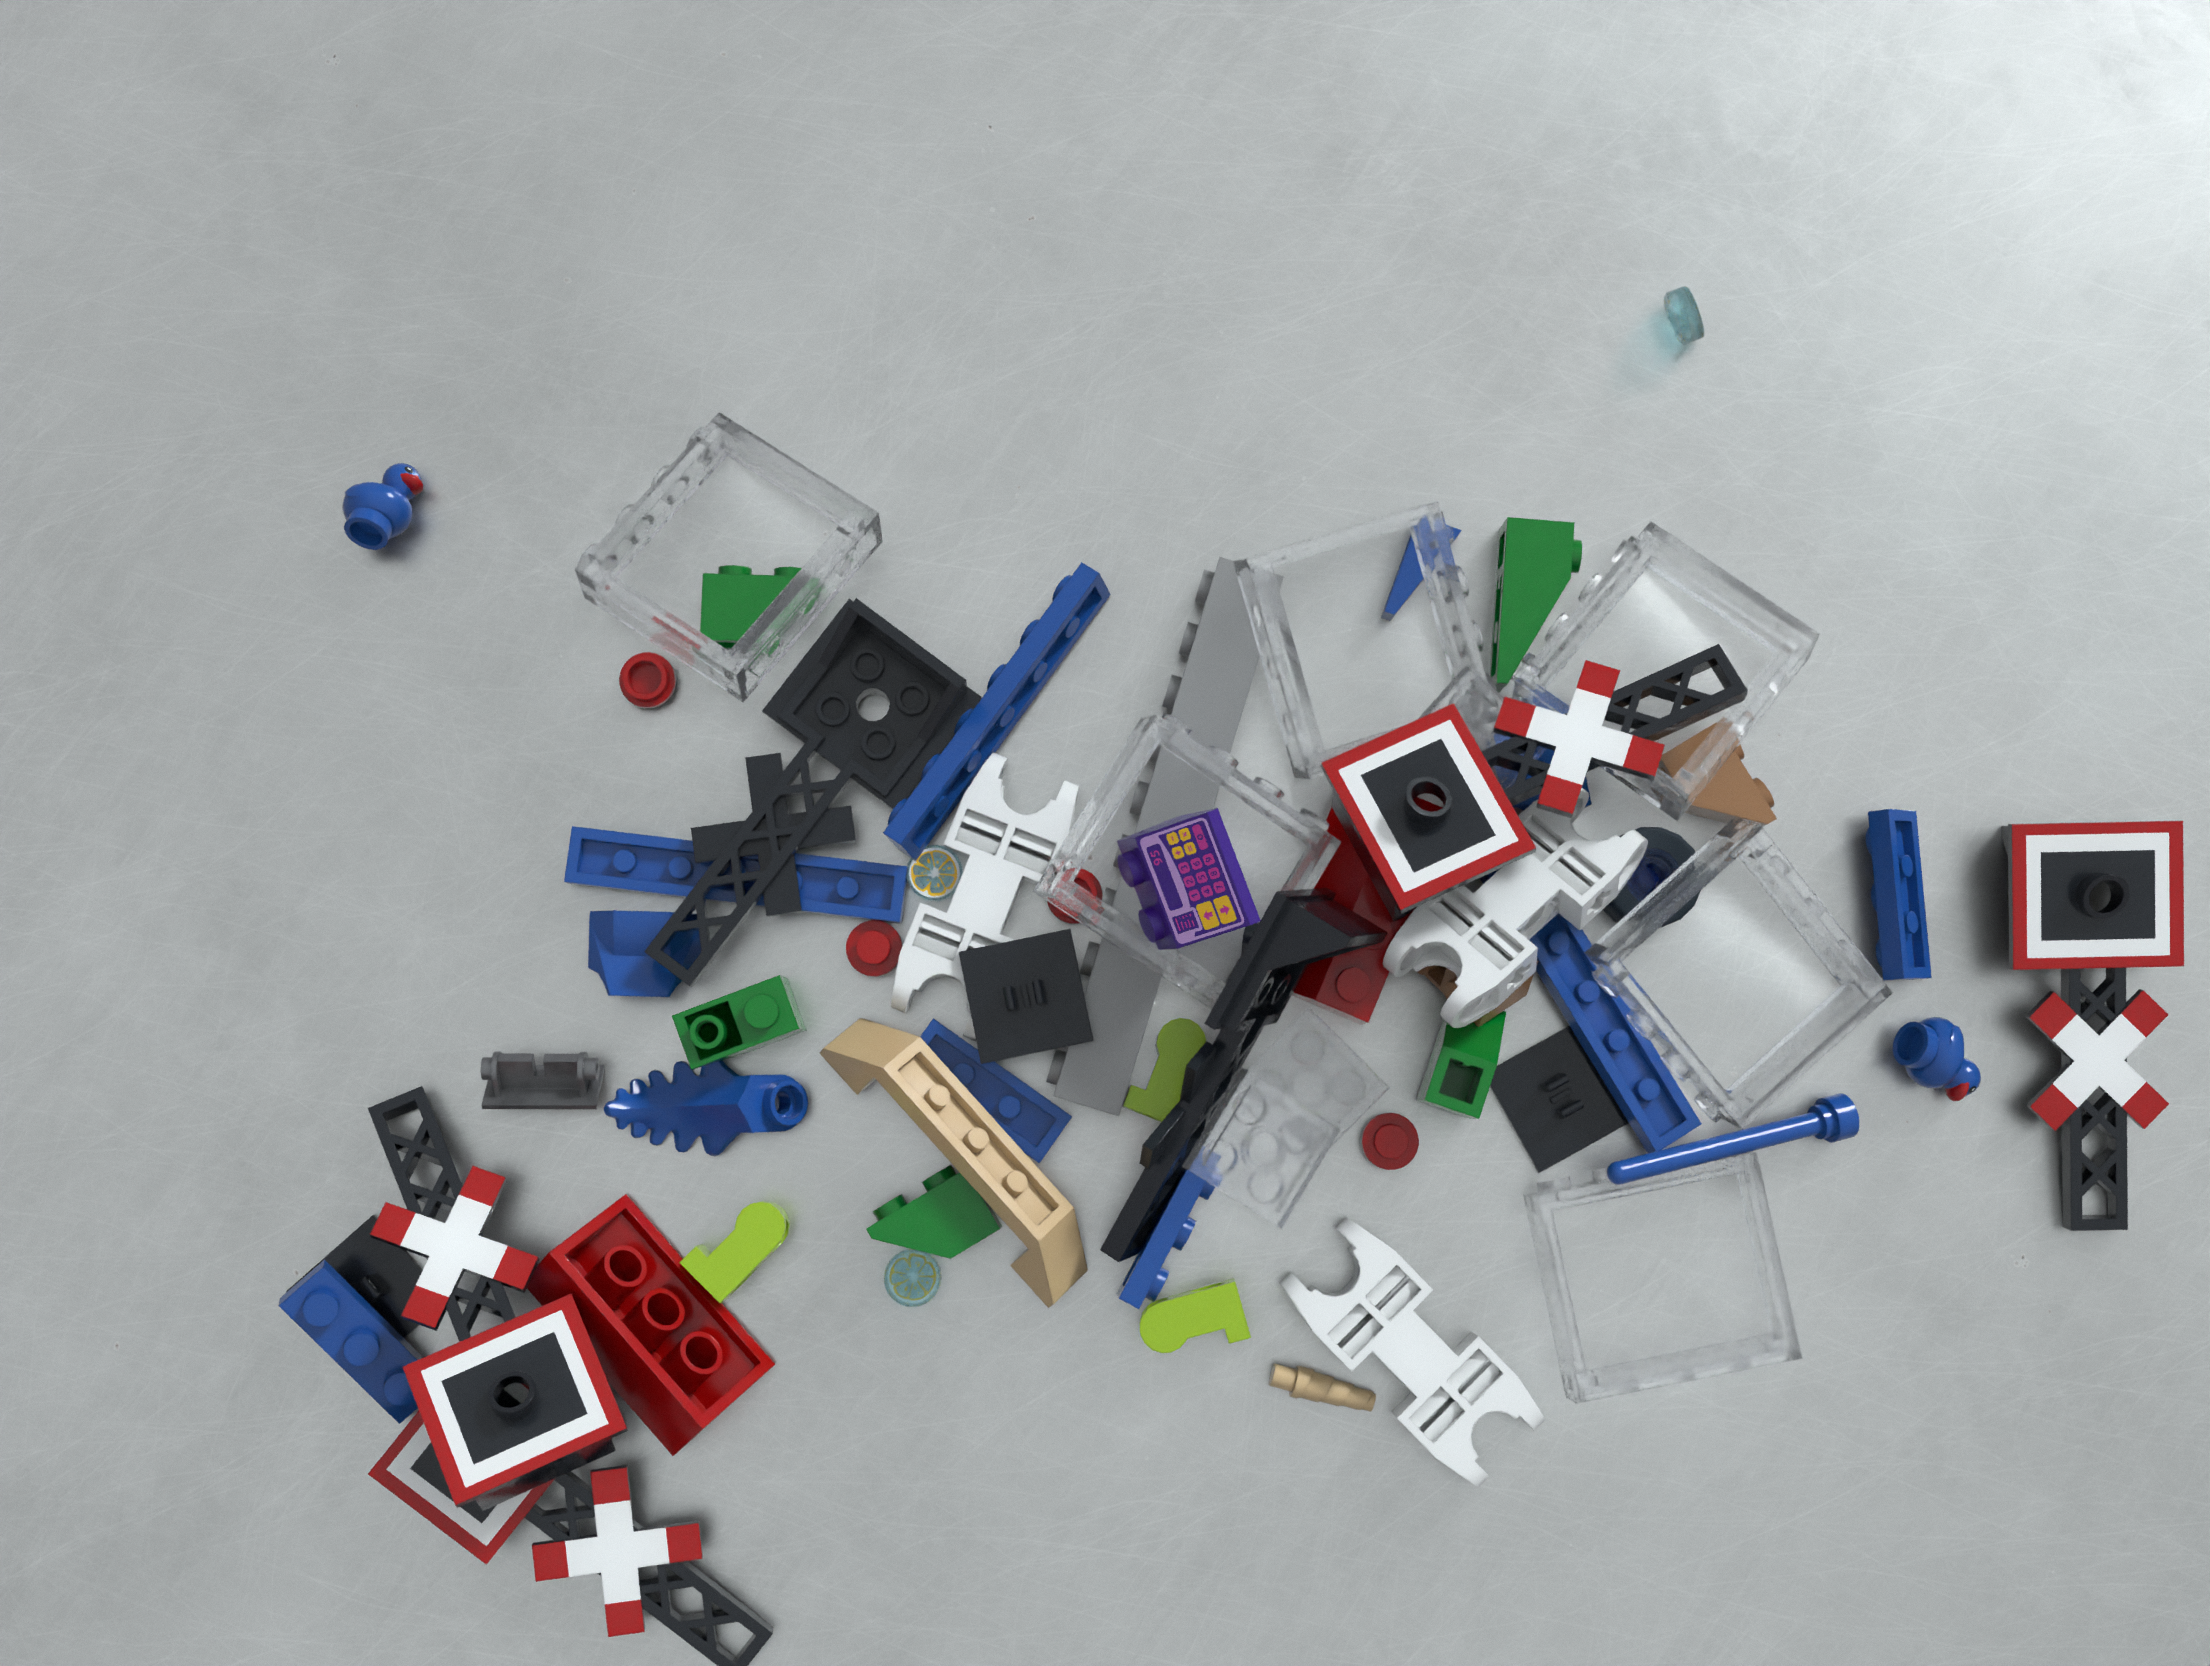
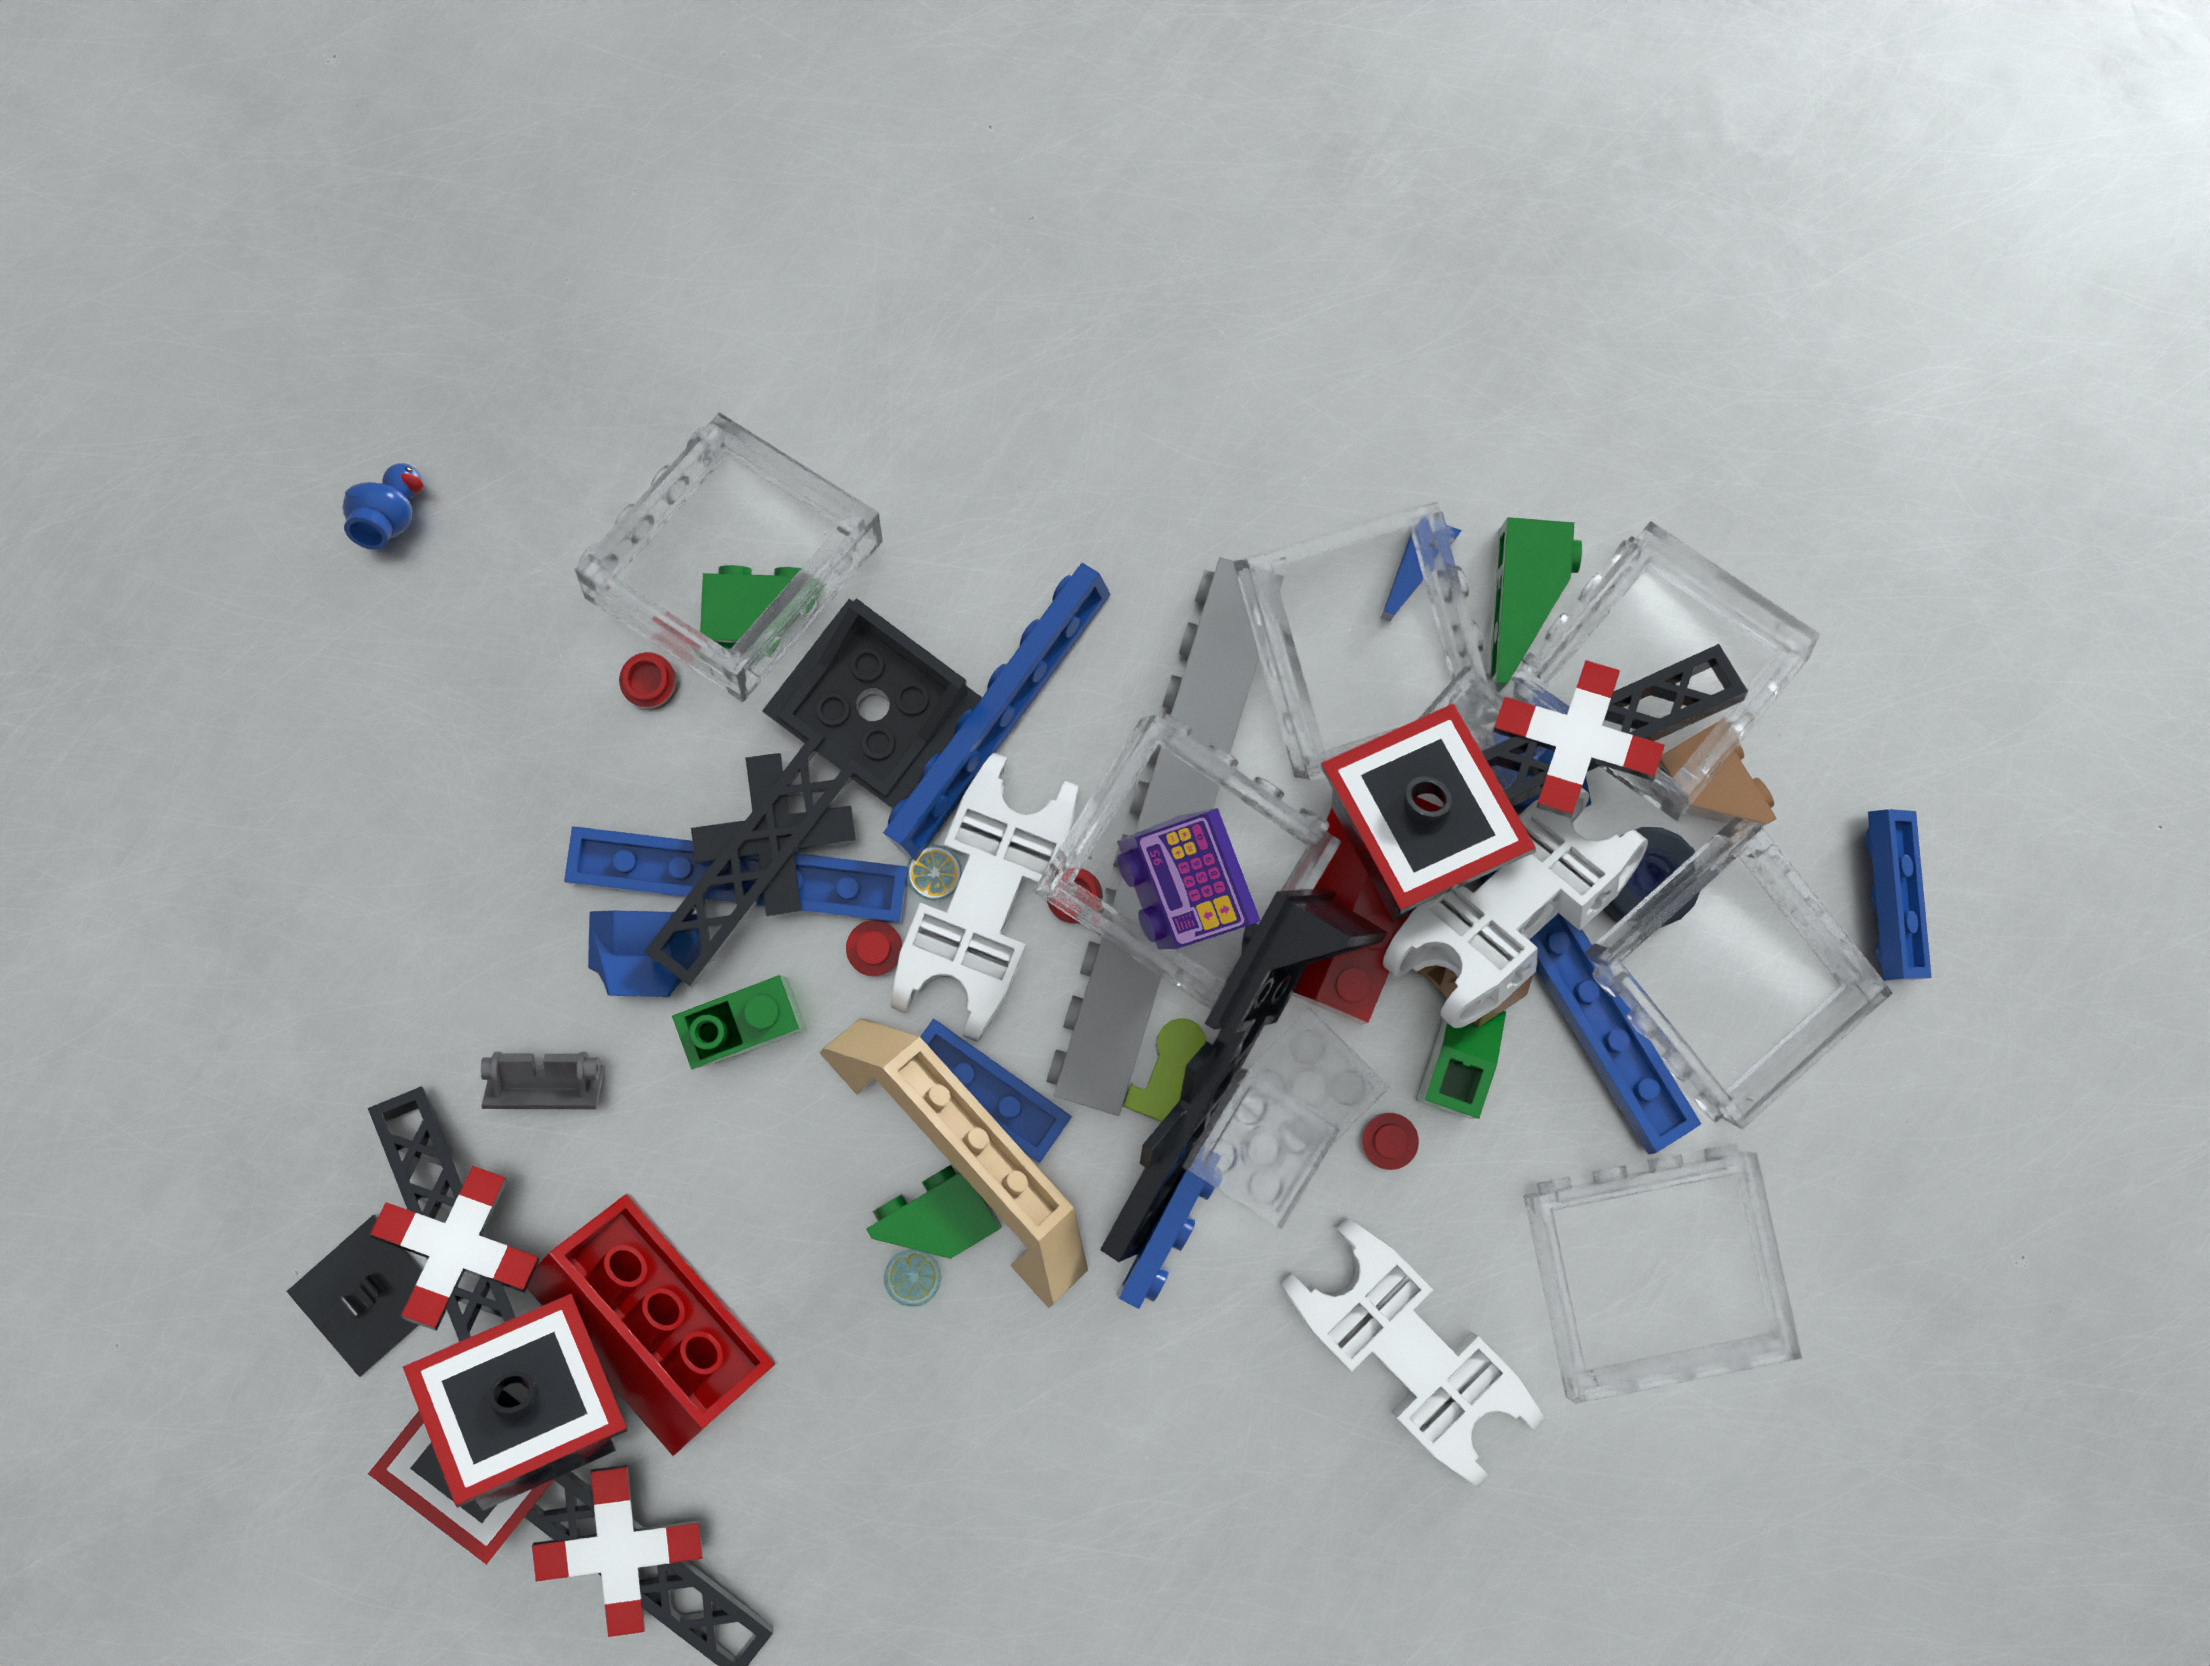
blue plate [278,1260,424,1424] -> none
blue plant [604,1061,808,1156] -> none
lime leg [679,1201,790,1303] -> none
black piece [959,929,1094,1064] -> none
lime leg [1139,1278,1251,1353] -> none
tan animal [1269,1363,1376,1412] -> none
black piece [1490,1026,1629,1173] -> none
blue piece [1607,1093,1859,1185] -> none
clear light blue tile [1664,286,1704,345] -> none
blue animal [1893,1017,1981,1101] -> none
piece [2001,821,2184,1231] -> none

